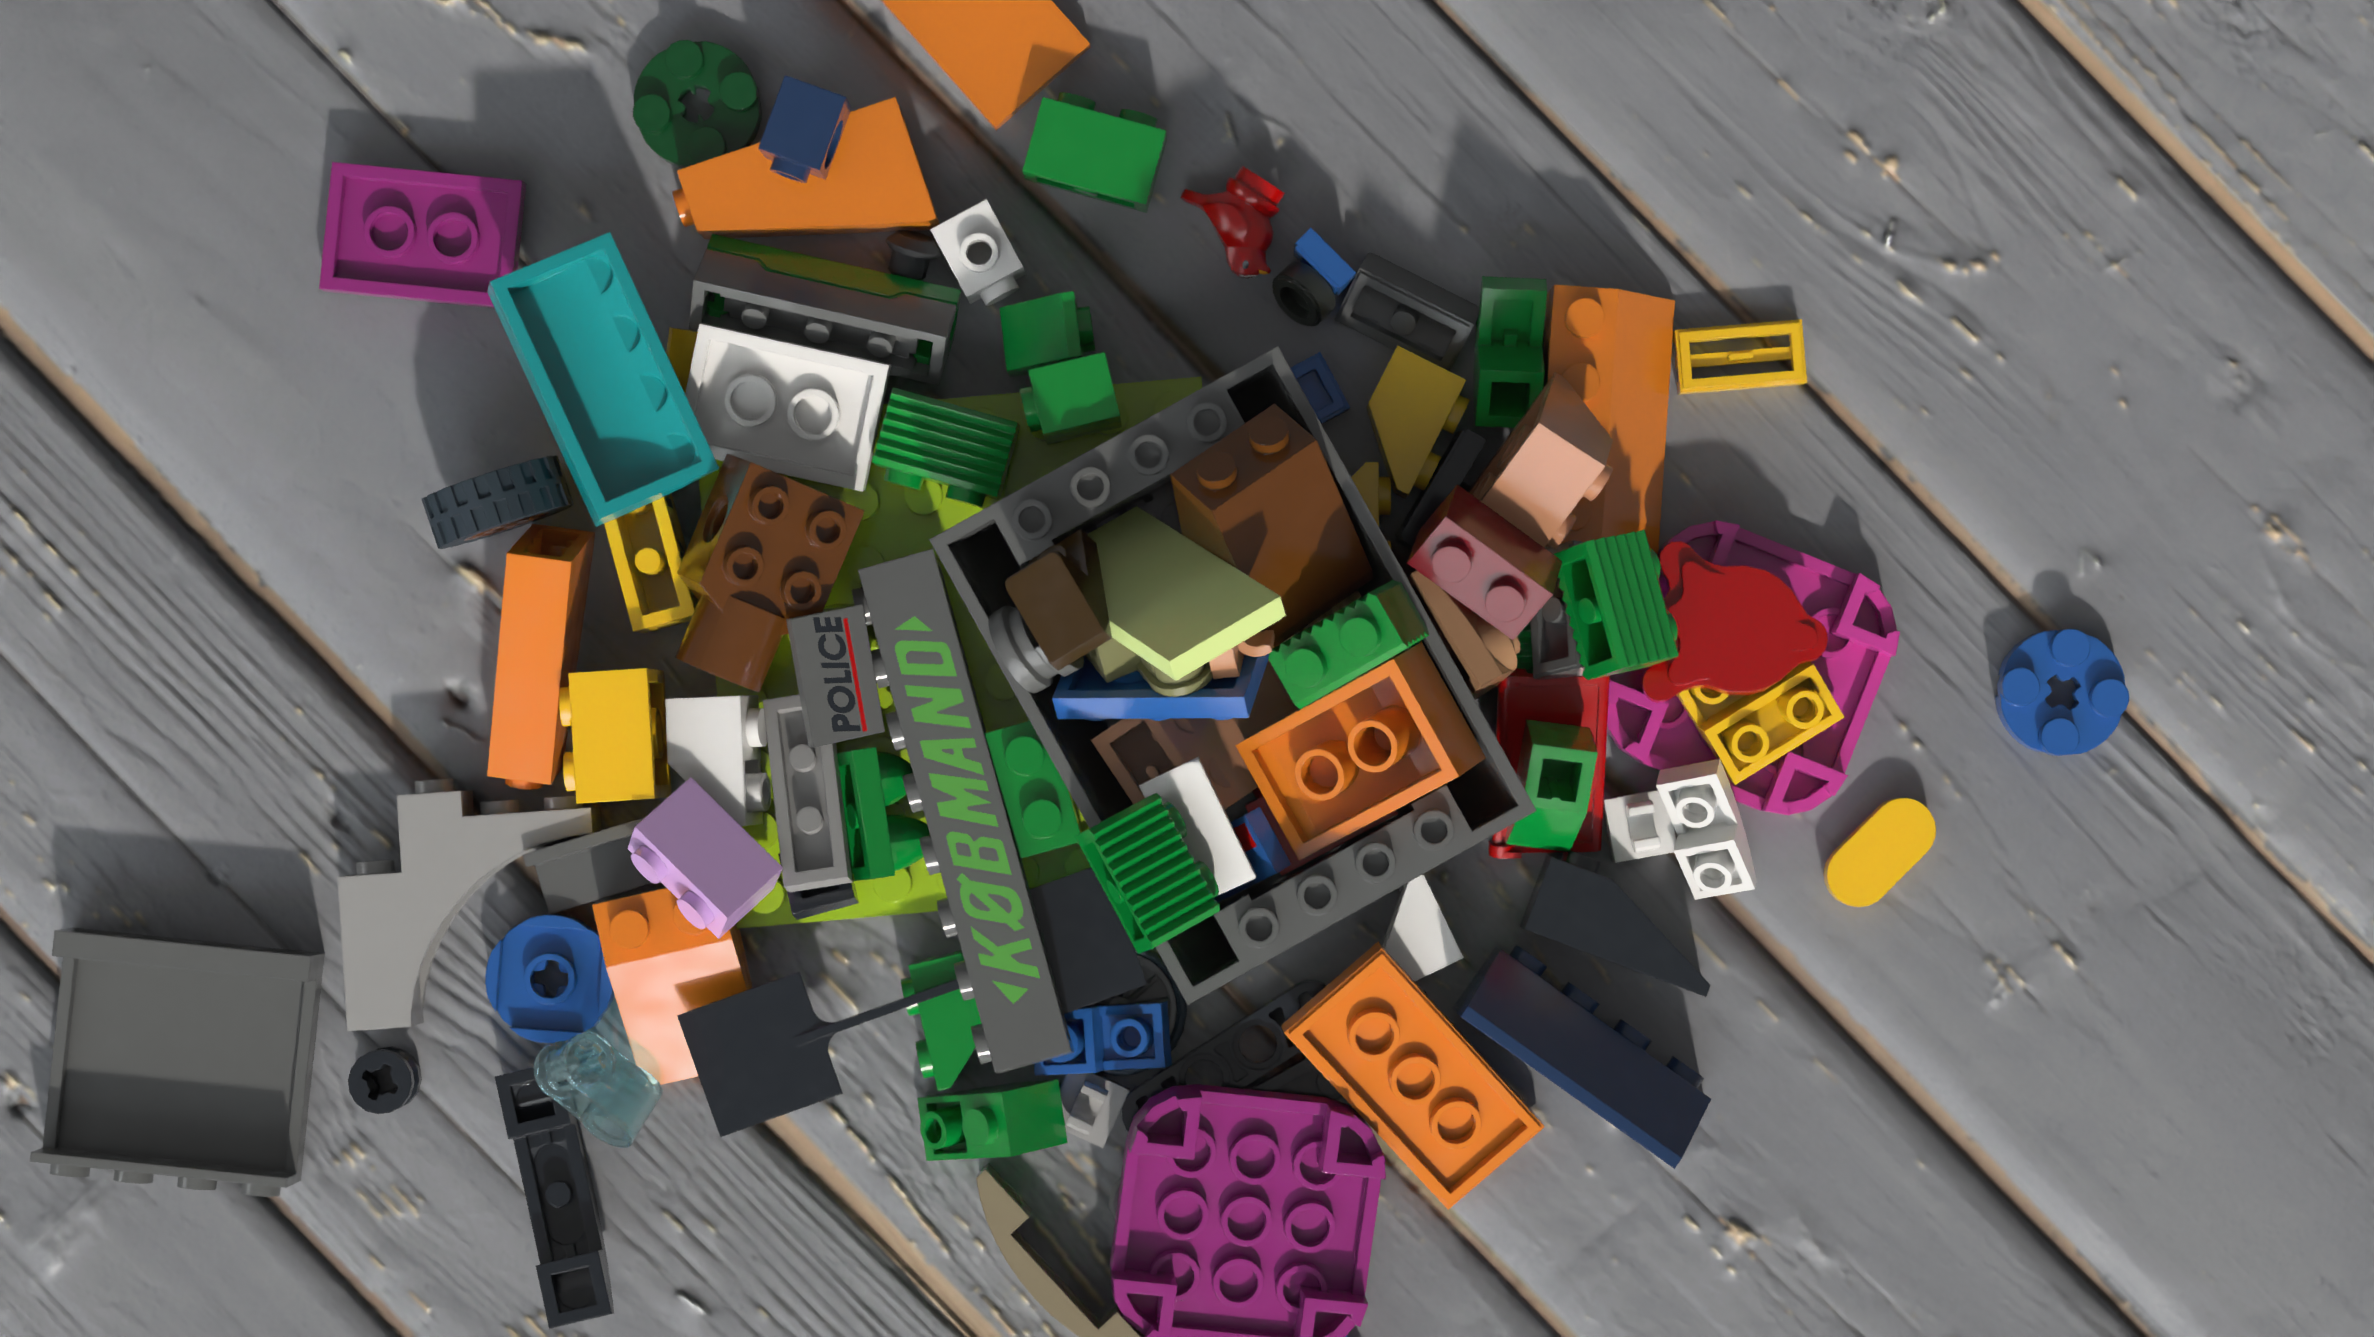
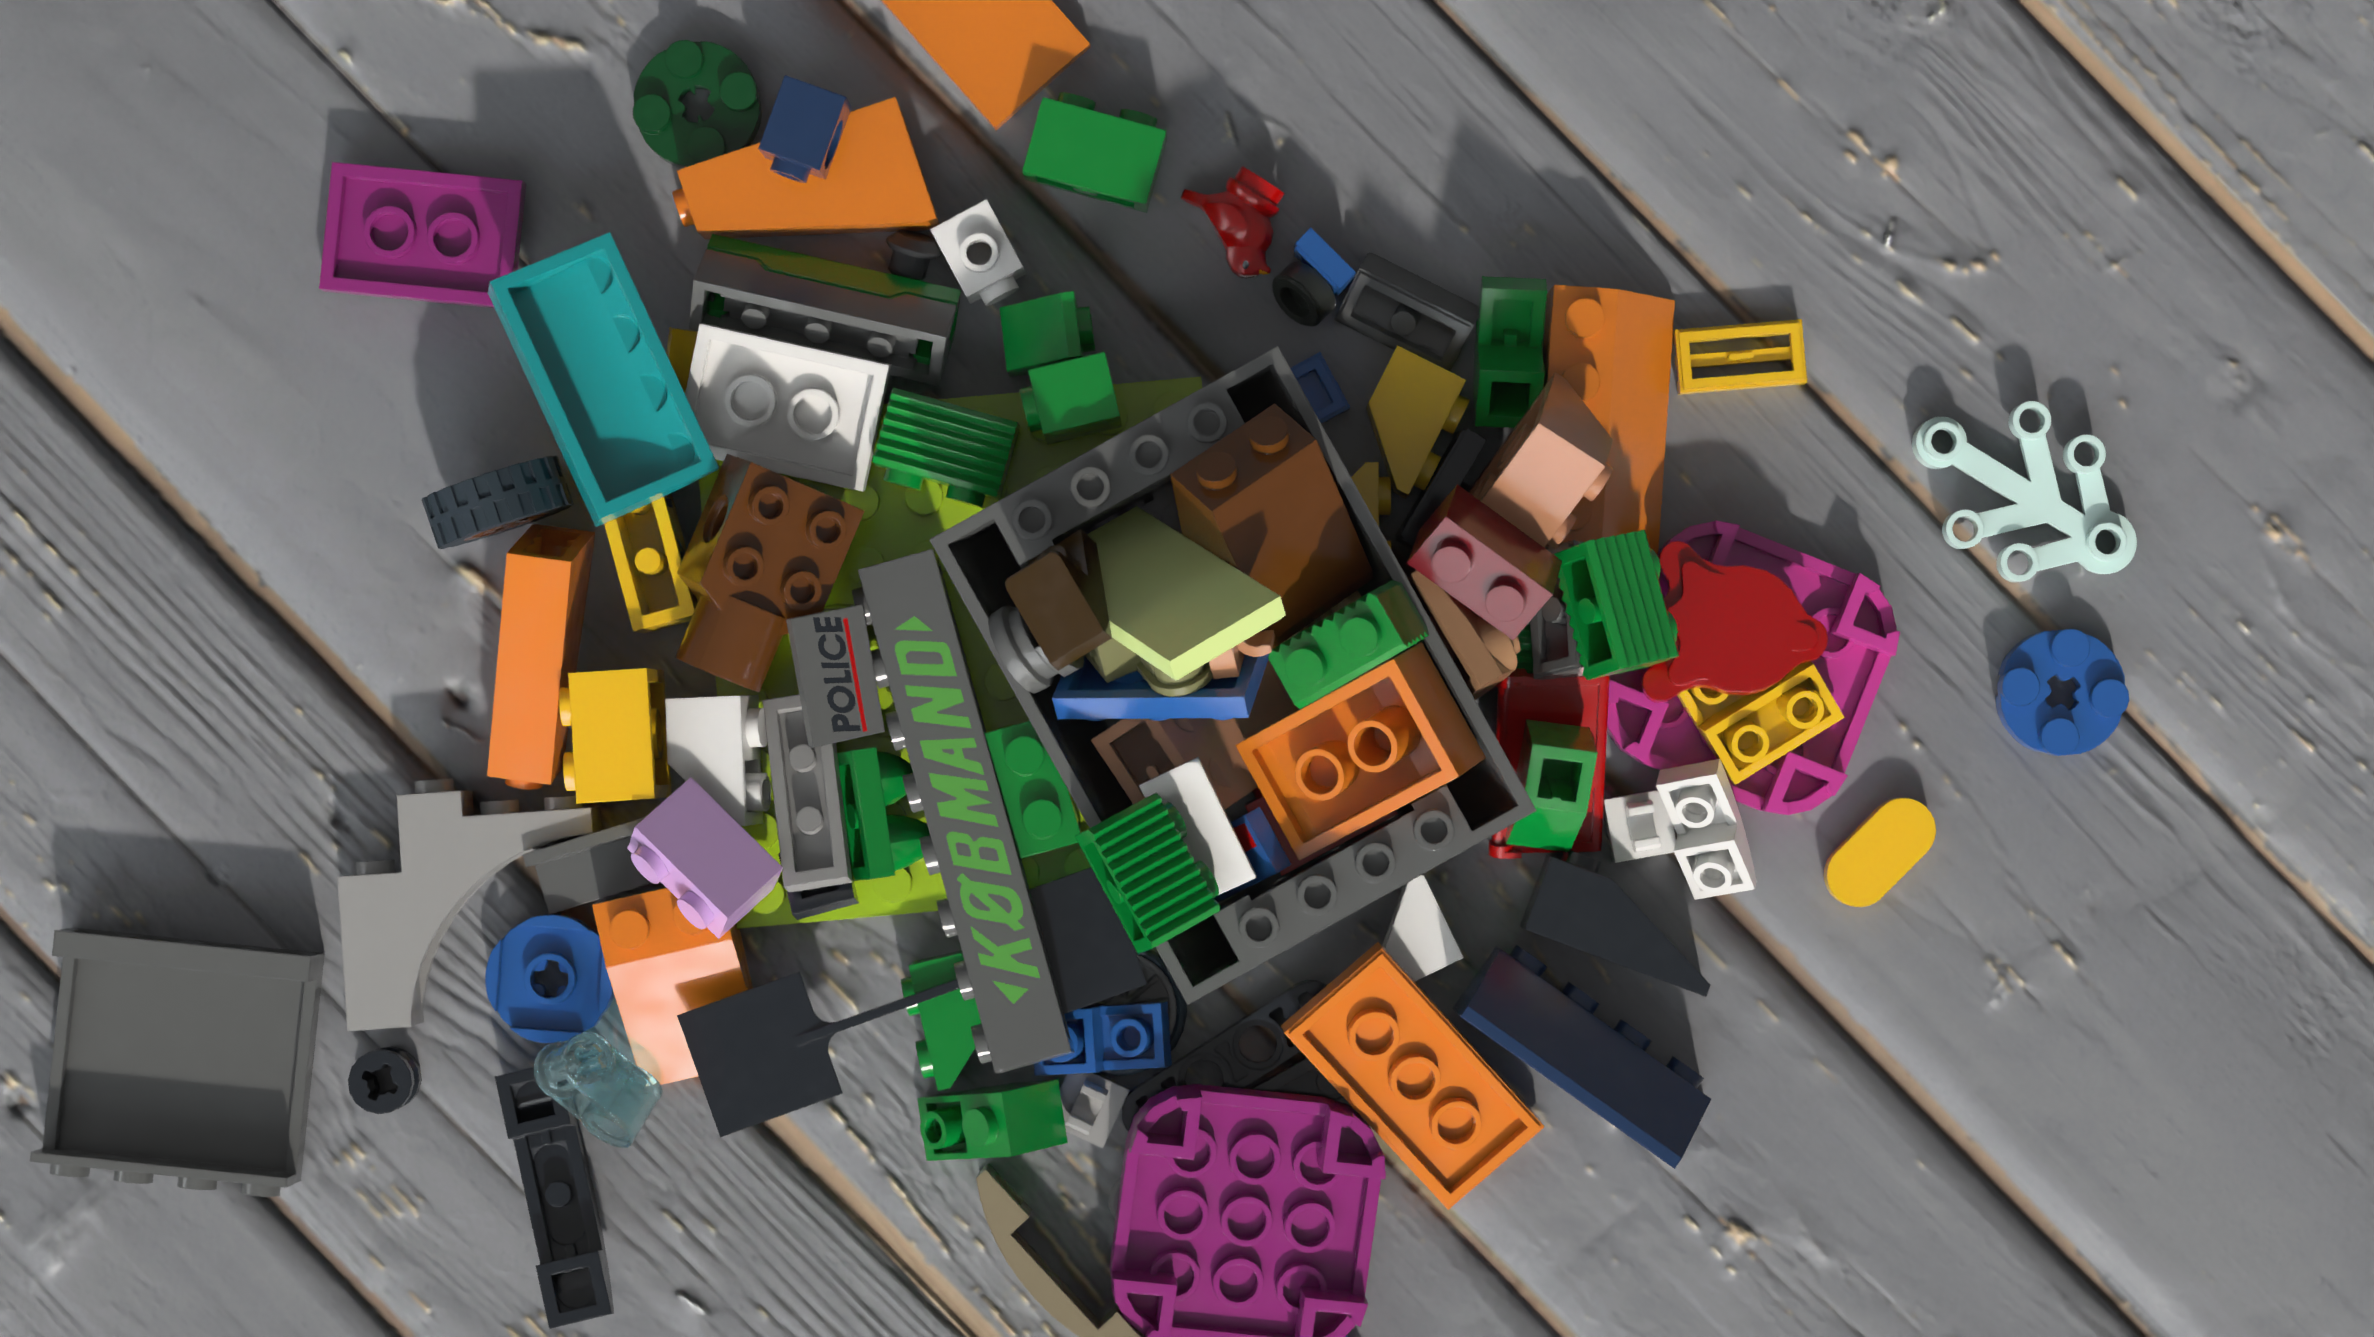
none -> light aqua plant [1912,401,2137,582]

